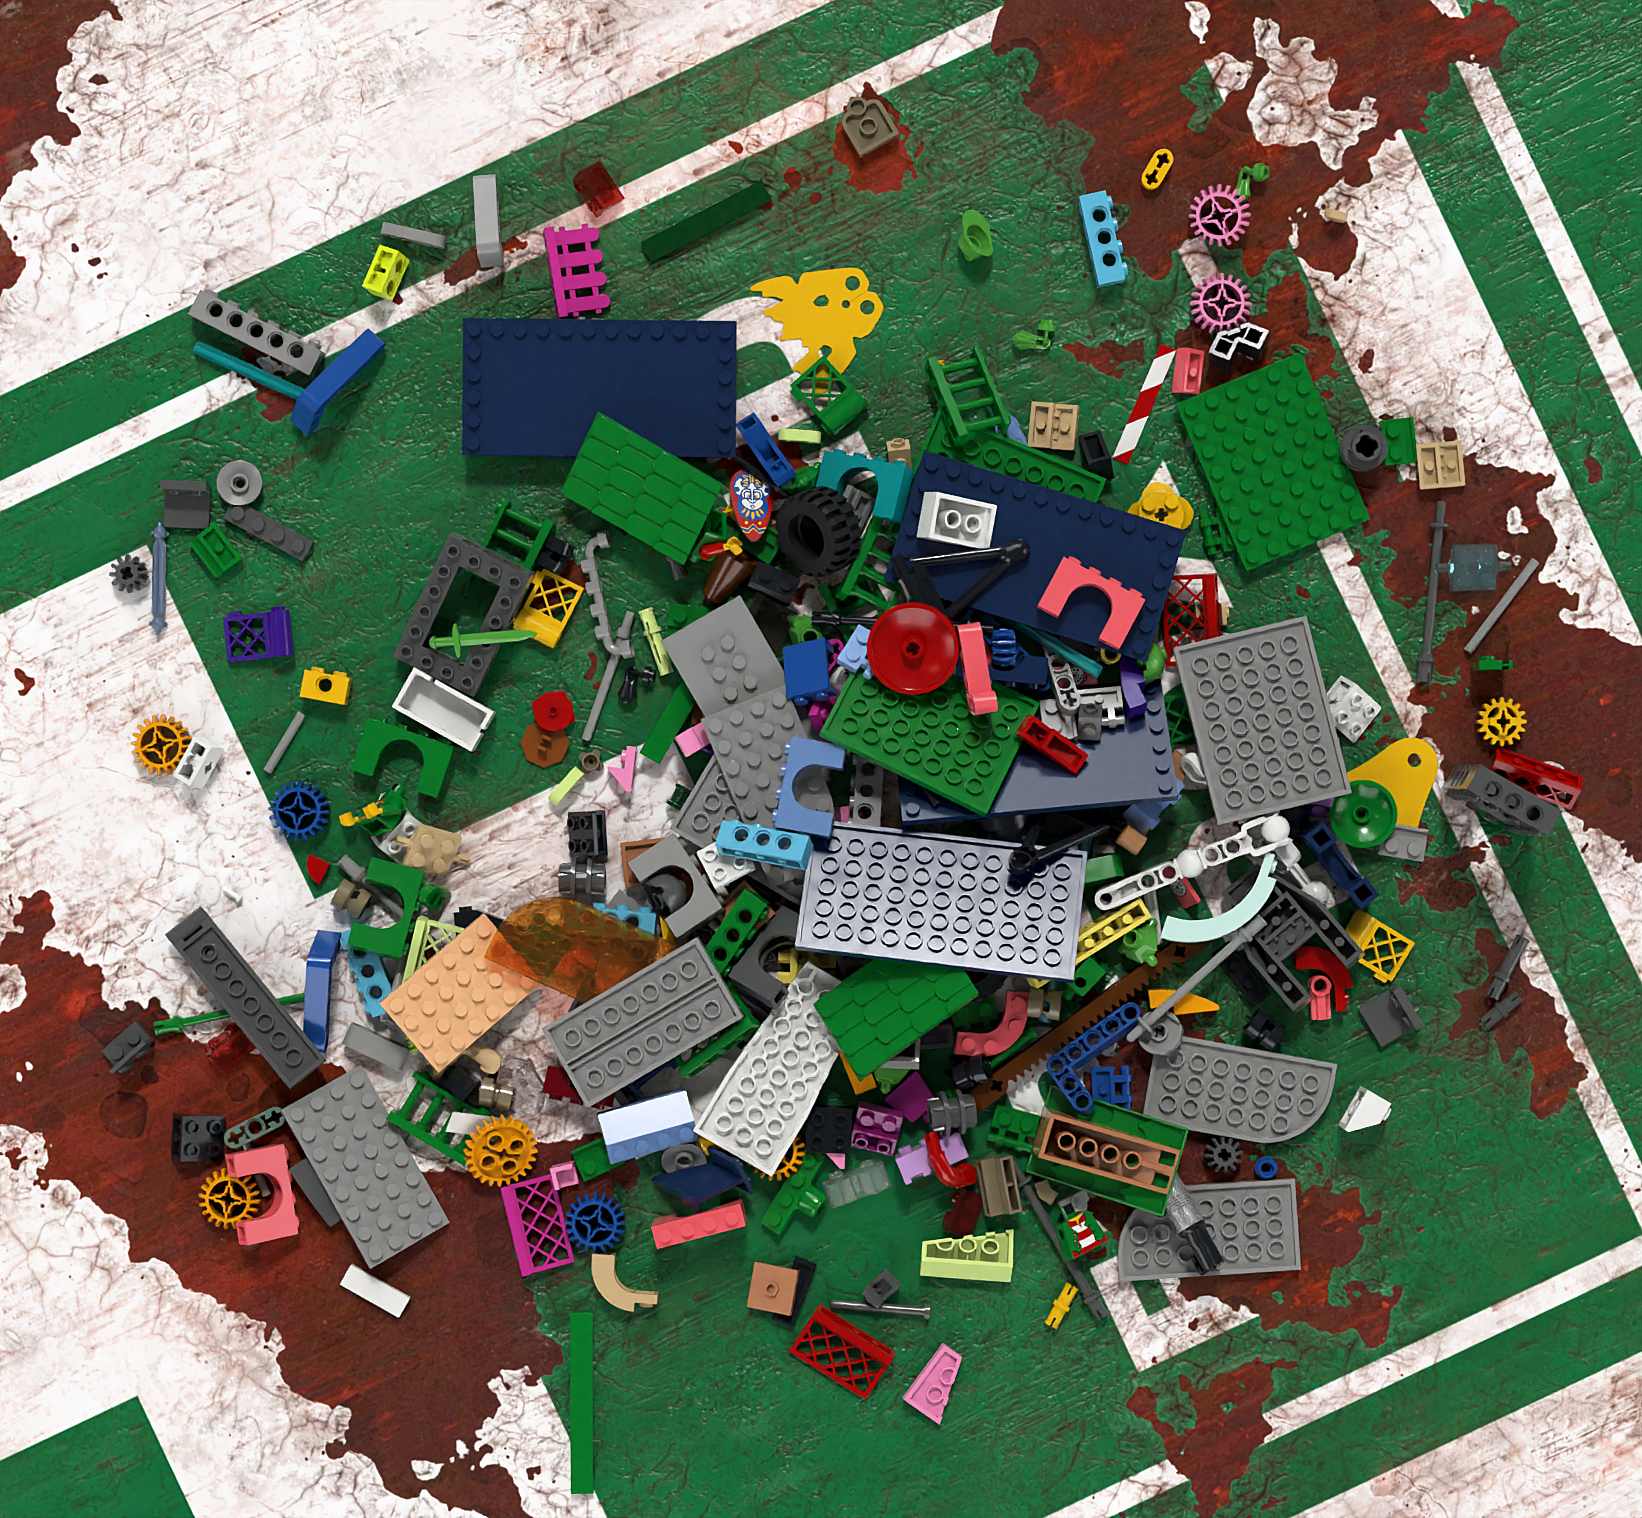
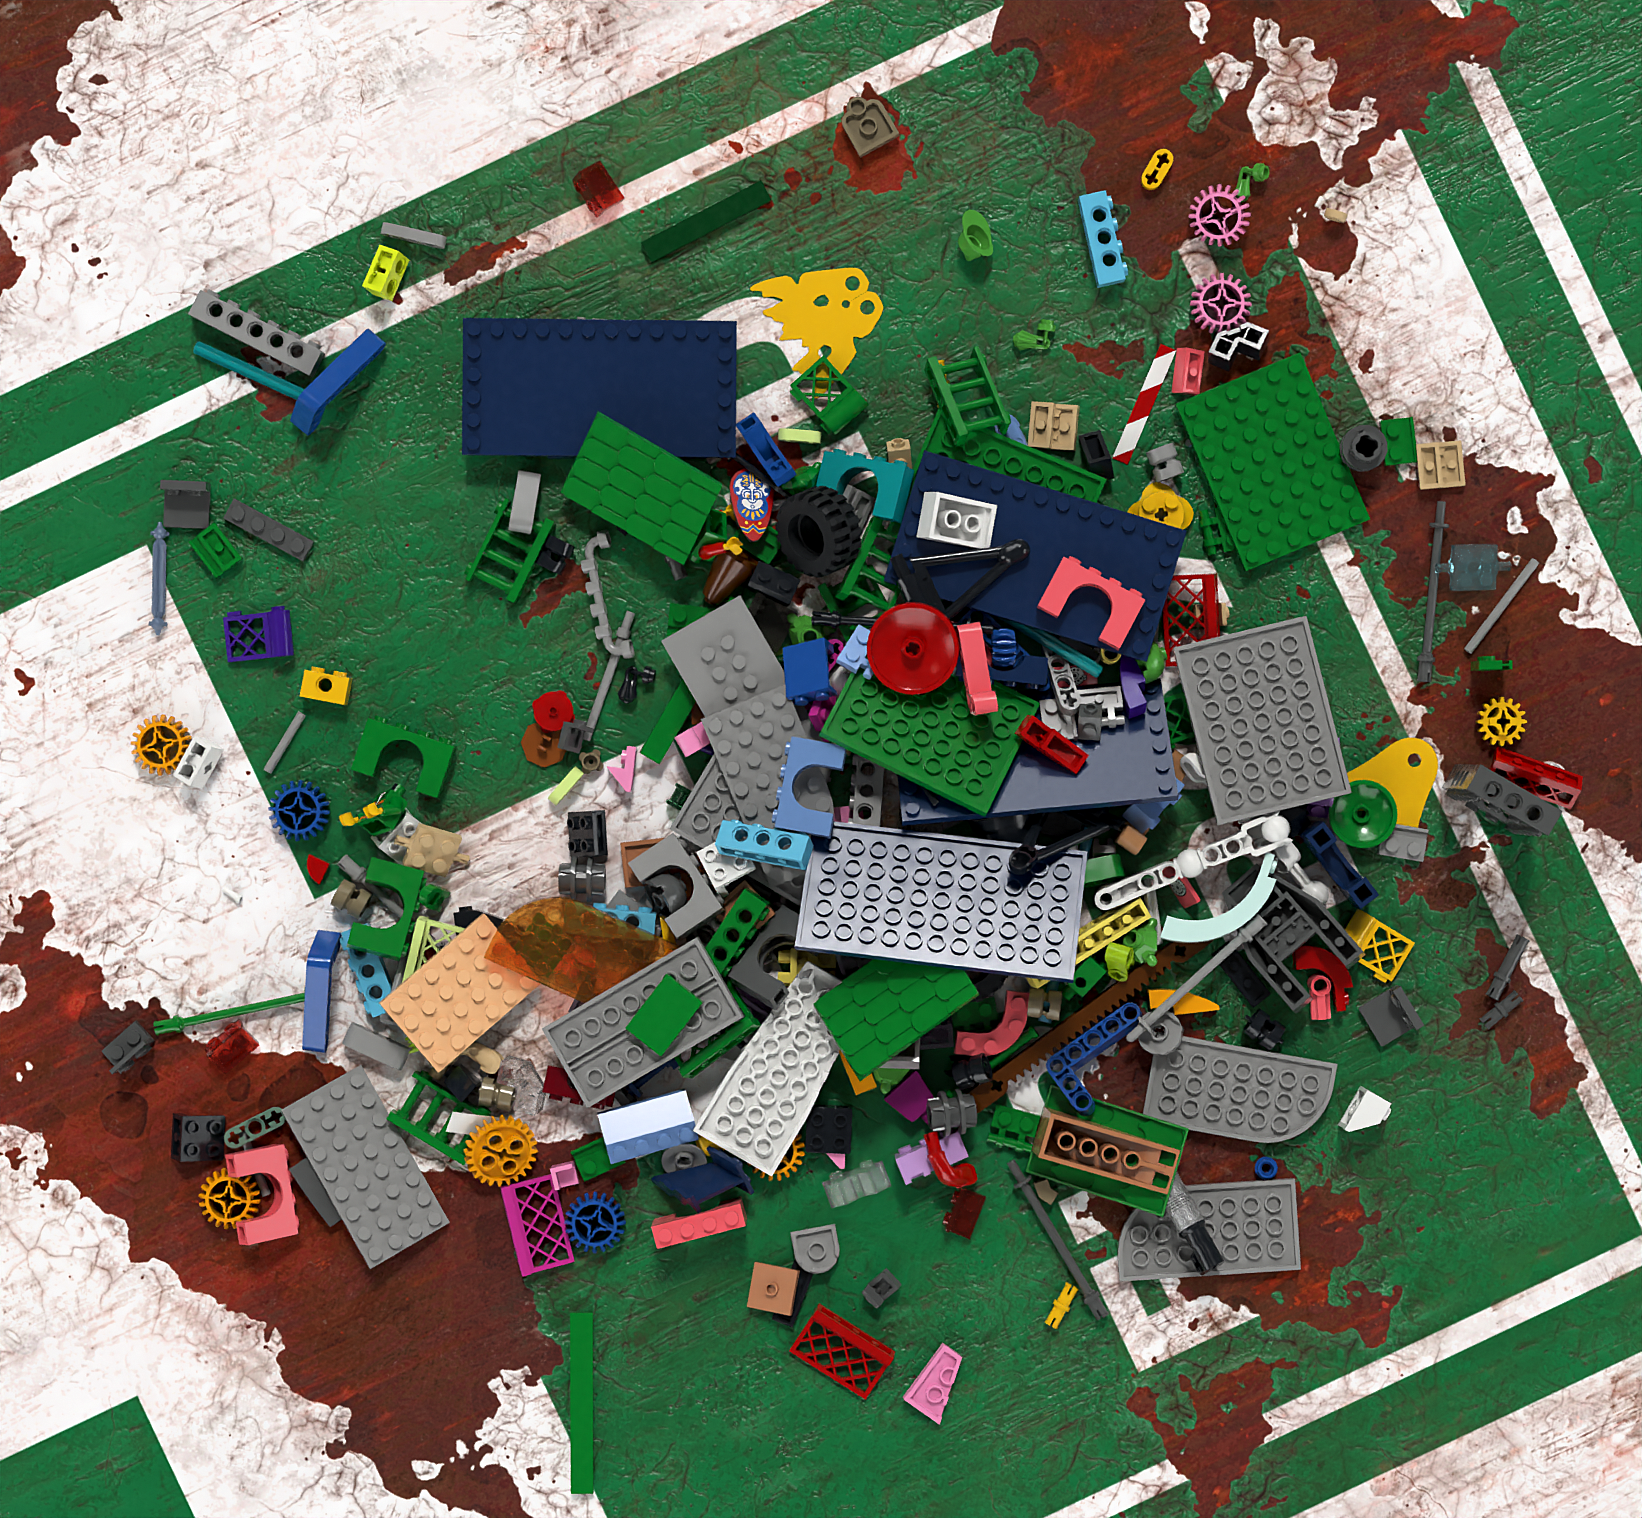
dark grey gear [109,554,149,593] -> none
dark grey hinge [165,906,326,1089] -> none
light grey dish [217,460,262,506] -> none
white tile [340,1264,411,1318] -> none
white piece [392,667,496,752] -> none
dark grey brick [393,532,536,697] -> none
bright green sword [429,624,537,658] -> none
light grey beam [473,174,504,268] -> none
yellow piece [512,568,584,649] -> none
dark pink fence [543,223,610,319] -> none
tan arch [592,1251,659,1312] -> none
yellowish green pin [639,607,674,676] -> none
green plate [760,1149,828,1235] -> none
dark grey bar [830,1300,930,1319] -> none
magenta brick [851,1101,904,1156] -> none
yellowish green wedge [920,1229,1014,1282] -> none
dark tan piece [975,1154,1022,1217] -> none
torso [1054,1203,1109,1261] -> none
blue plate [1091,1065,1133,1110] -> none
dark grey gear [1204,1135,1243,1174] -> none
white bracket [1326,676,1381,743] -> none
none -> light grey beam [508,470,541,534]
none -> dark grey bracket [557,719,594,754]
none -> green tile [625,974,703,1056]
none -> light grey tile [790,1224,840,1274]
none -> lime piece [1105,942,1135,982]
none -> light grey wheel [1146,443,1184,483]

